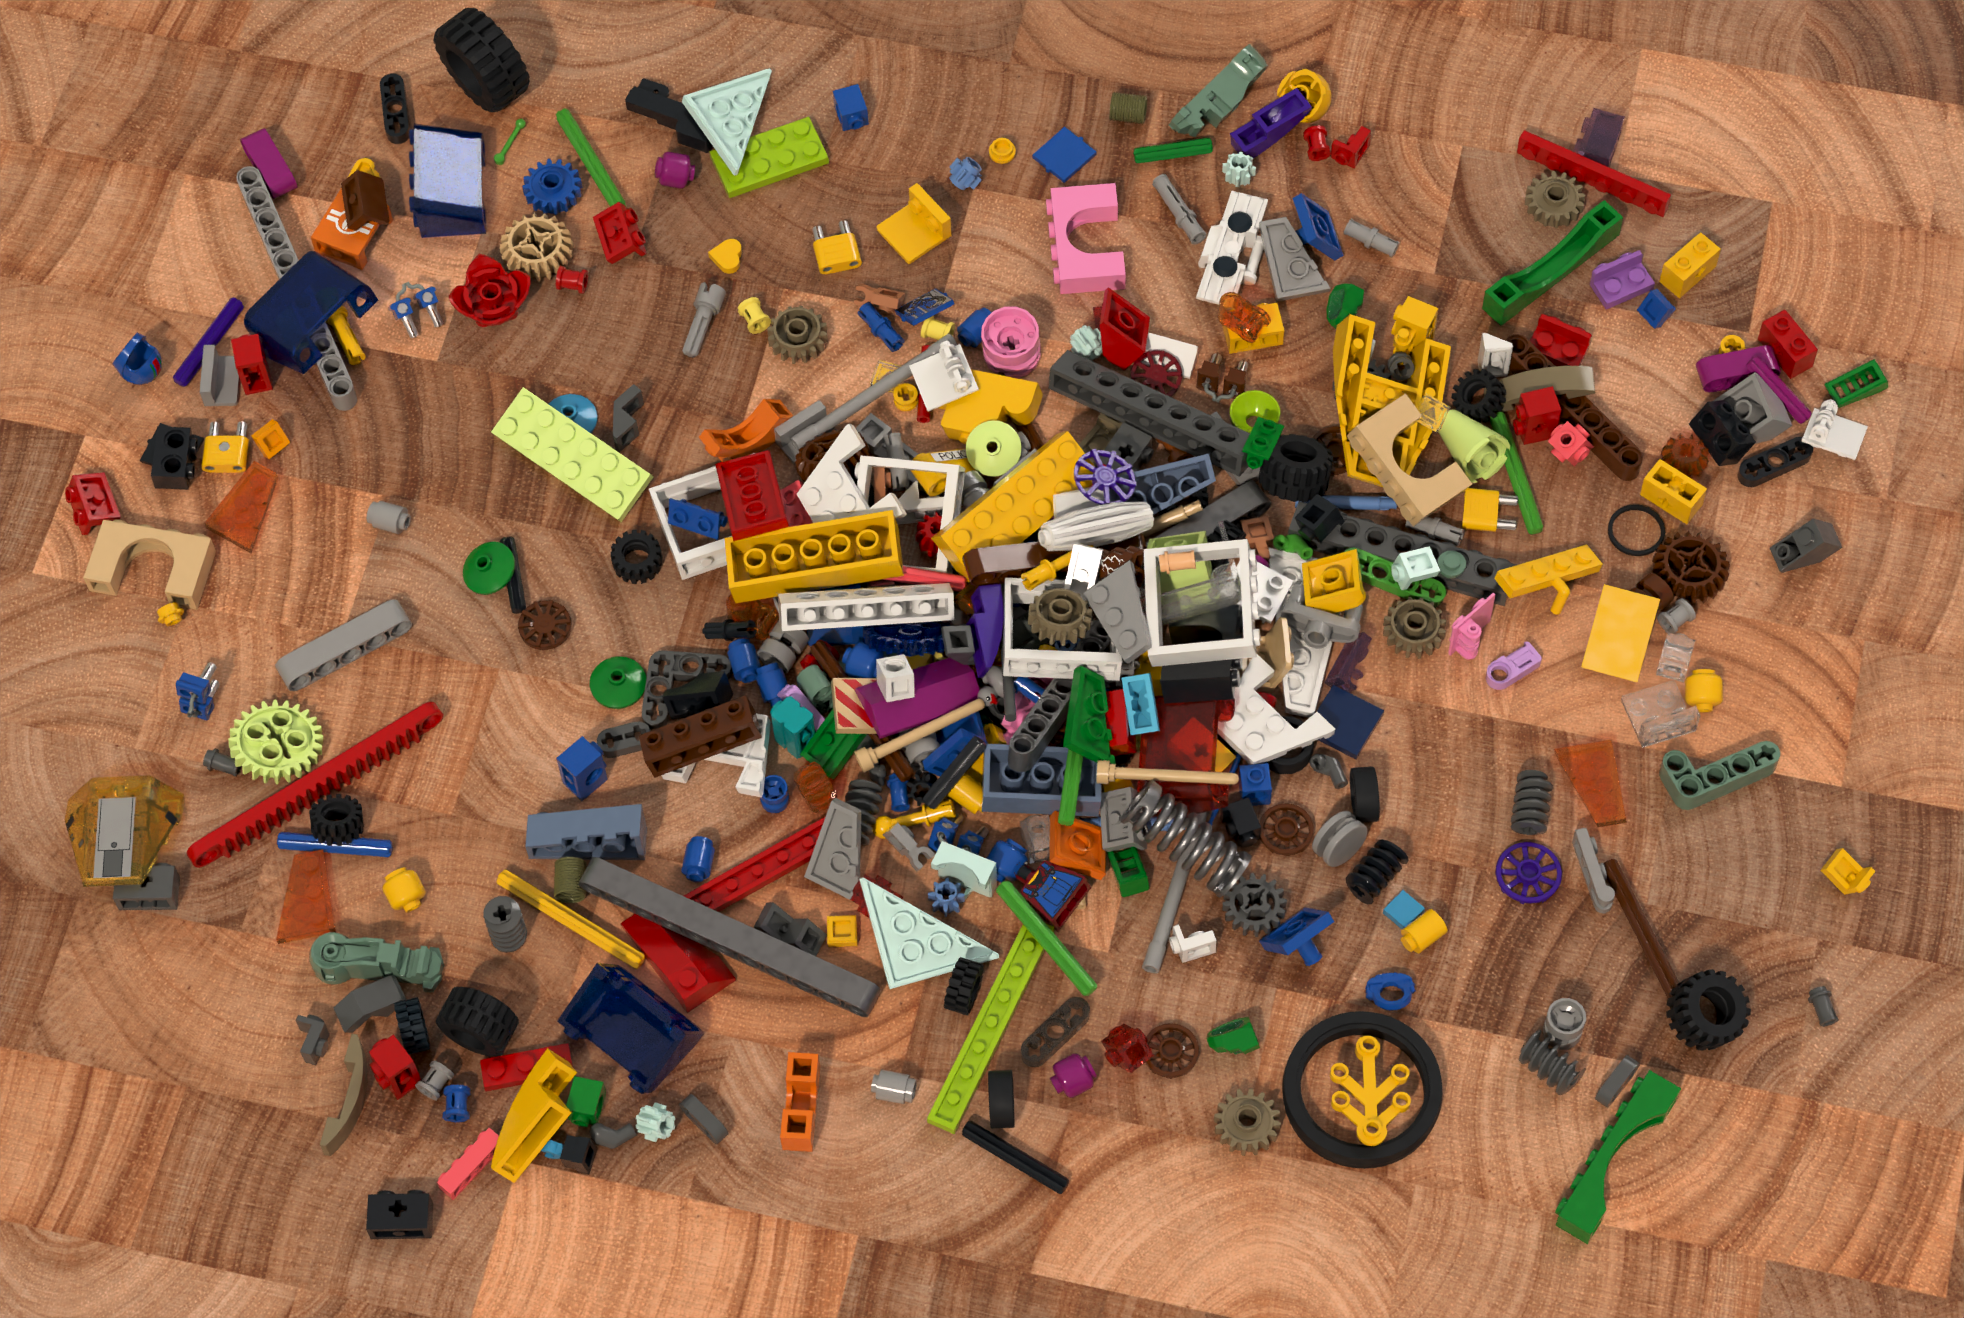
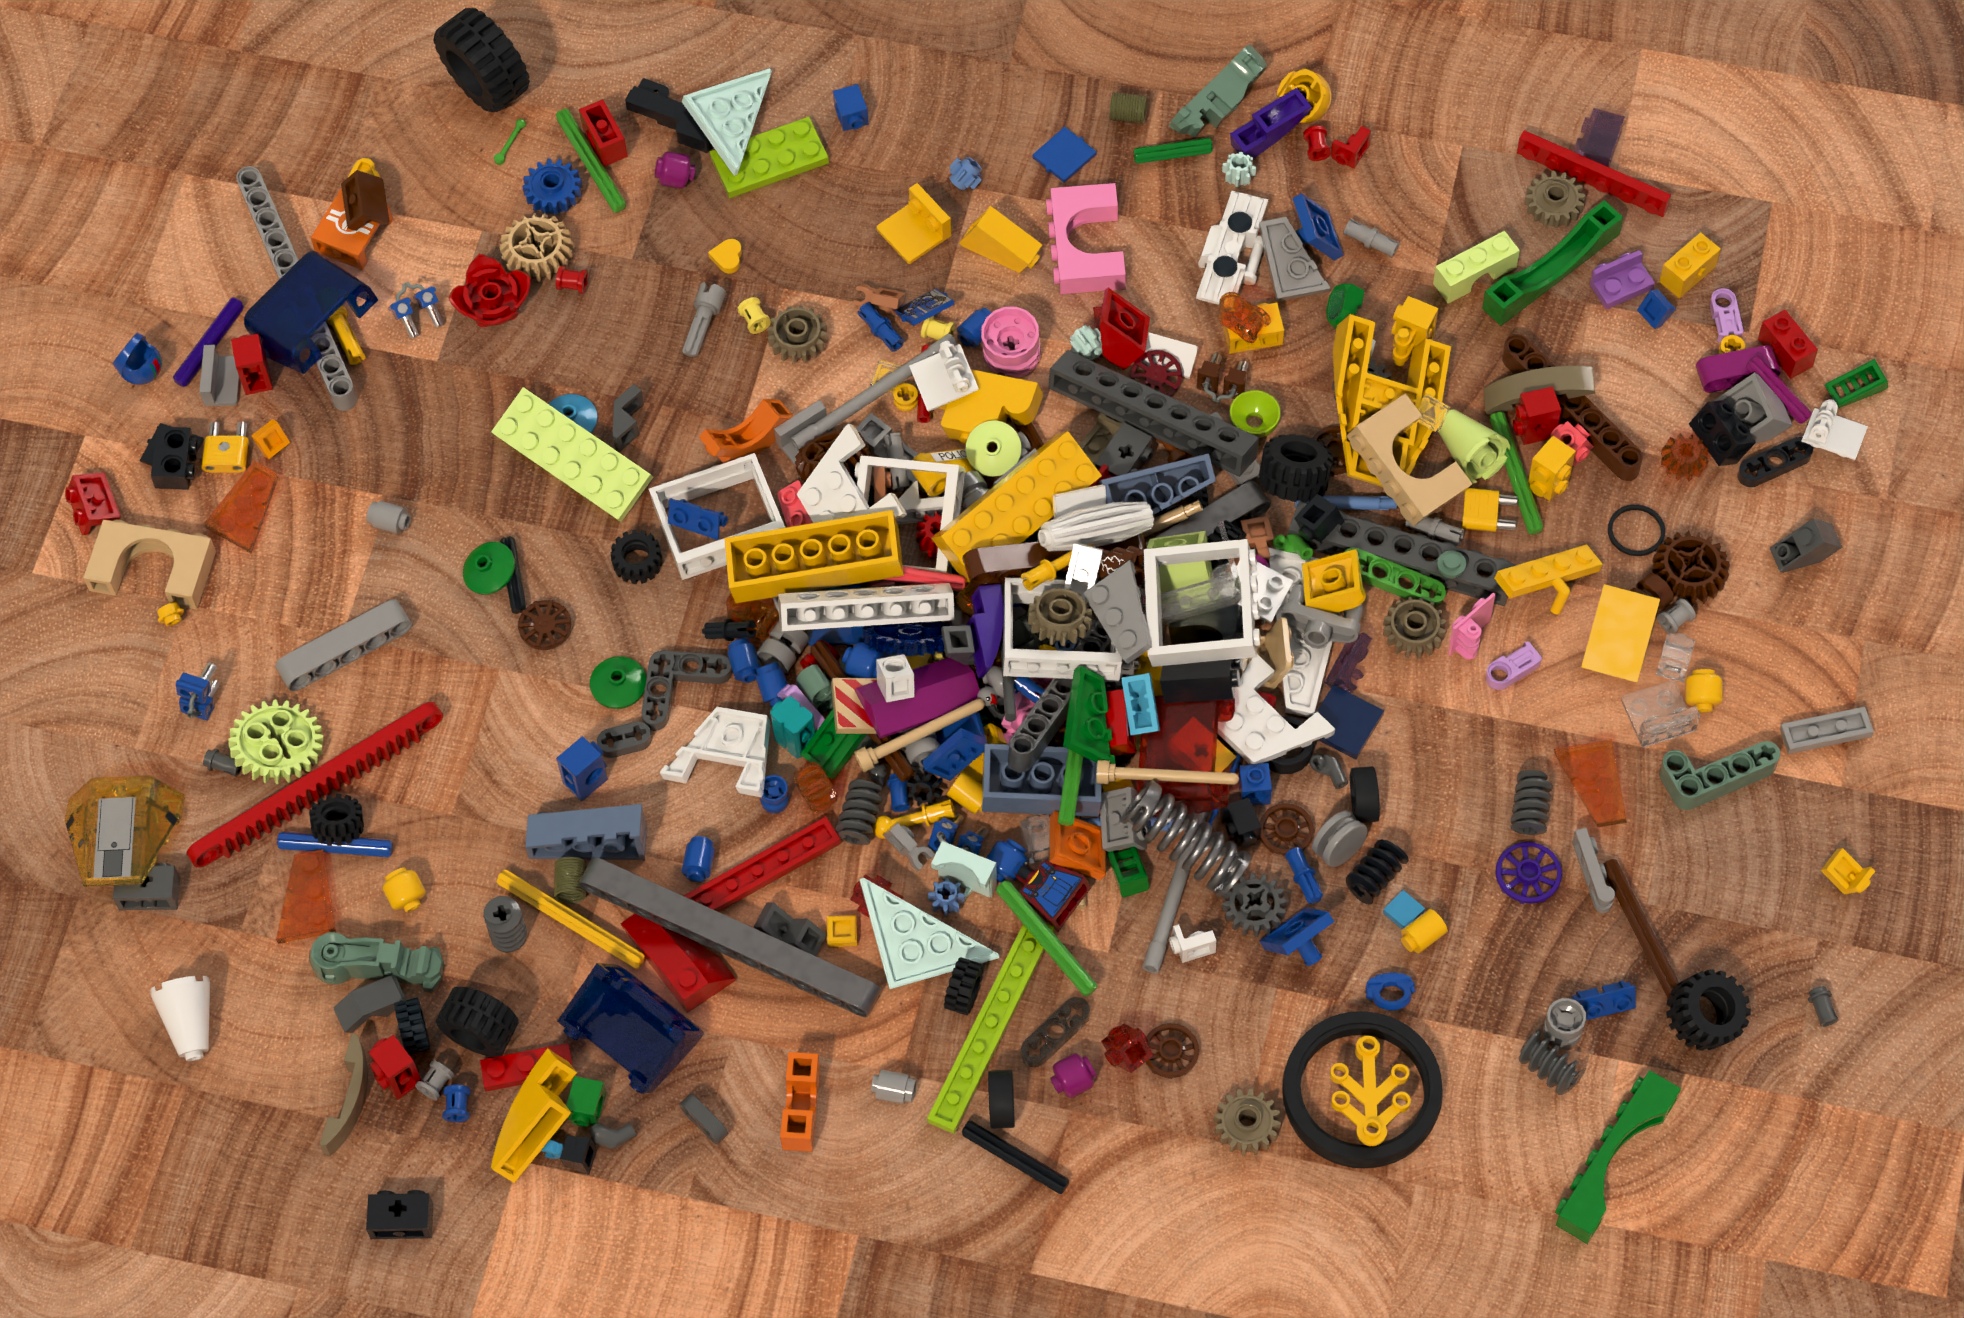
magenta beam [240,128,298,199] -> none
dark grey bracket [295,1015,330,1066] -> none
black beam [380,73,411,144] -> none
clear blue windscreen [409,123,486,238] -> none
coral piece [437,1128,499,1200] -> none
red bracket [593,202,647,264] -> none
light aqua gear [635,1103,676,1142] -> none
reddish brown brick [639,695,762,778] -> none
black arch [662,671,734,719] -> none
red tile [715,450,789,541] -> none
light grey wing [804,798,861,902] -> none
yellow piece [812,220,862,274] -> none
black axle [923,736,987,809] -> none
yellow plate [989,138,1016,164] -> none
wheel [1074,449,1136,505] -> none
light grey pin [1152,174,1207,245] -> none
light nougat pin [1159,550,1196,574] -> none
green rock [1206,1017,1260,1055] -> none
green hinge [1242,417,1284,469] -> none
dark grey bush [1387,352,1414,380] -> none
light aqua bracket [1391,546,1440,590] -> none
black tyre [1451,369,1507,423] -> none
white slope [1478,333,1513,377] -> none
red bracket [1530,314,1592,366] -> none
dark grey beam [1595,1055,1640,1108] -> none
yellow brick [1640,459,1707,525] -> none
none -> white cone [150,976,210,1061]
none -> red brick [579,99,628,167]
none -> yellow slope [958,206,1042,274]
none -> blue axle [1285,847,1323,904]
none -> yellowish green arch [1433,231,1520,304]
none -> yellow brick [1528,436,1576,501]
none -> blue hinge [1571,980,1636,1020]
none -> lavender piece [1710,288,1743,343]
none -> light grey plate [1780,706,1874,754]

